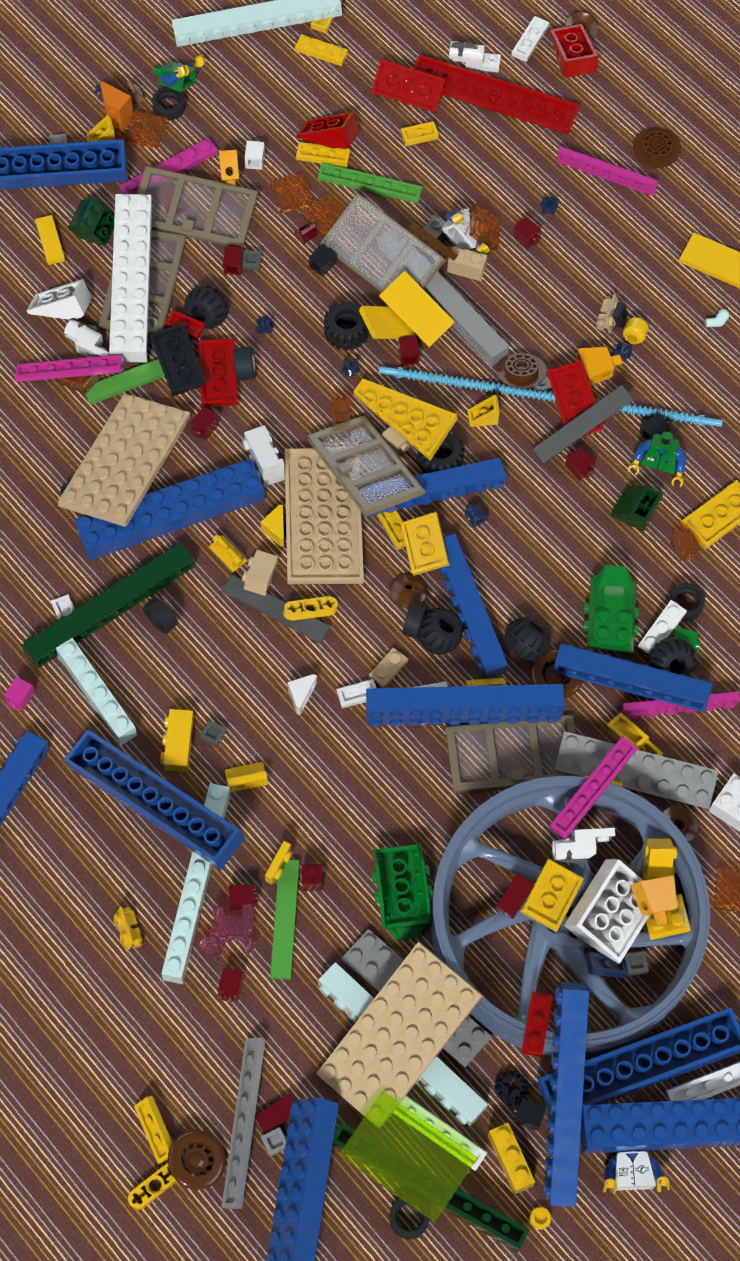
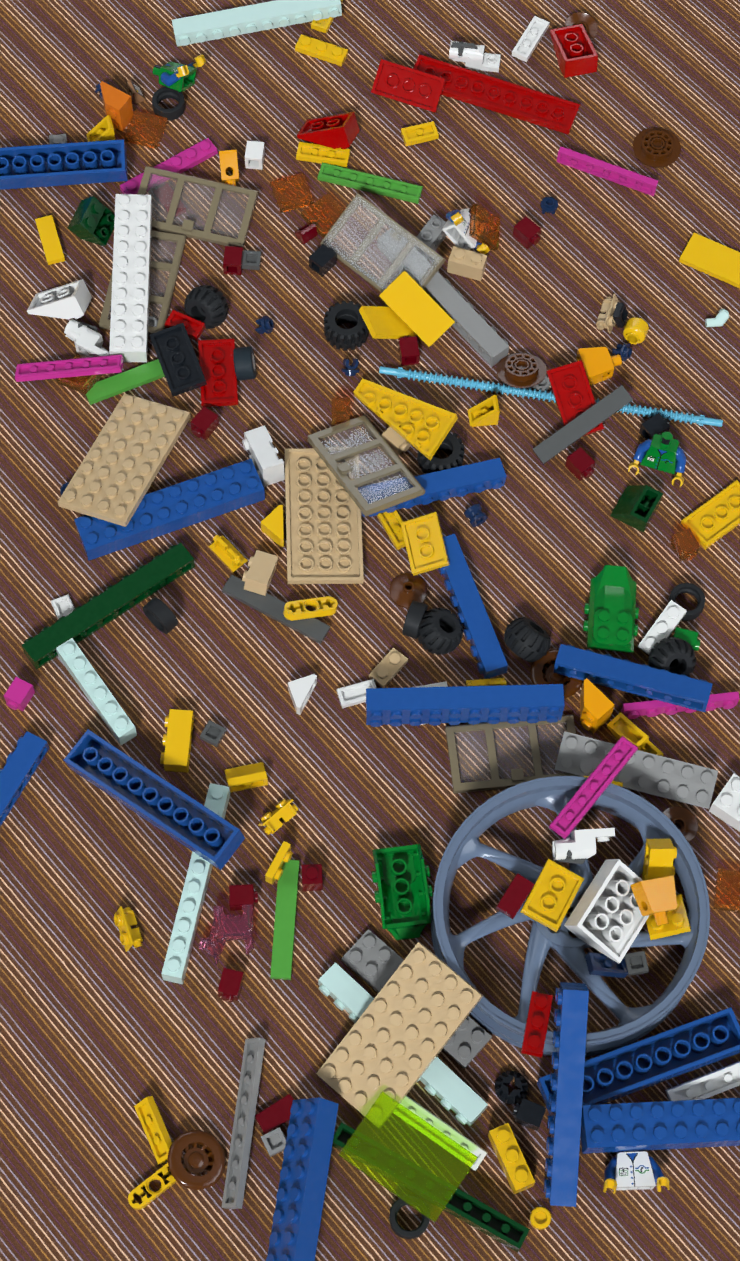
reddish brown wing [409,221,458,261] -> none
none -> yellow hinge [258,799,299,835]
none -> light orange slope [580,678,615,734]

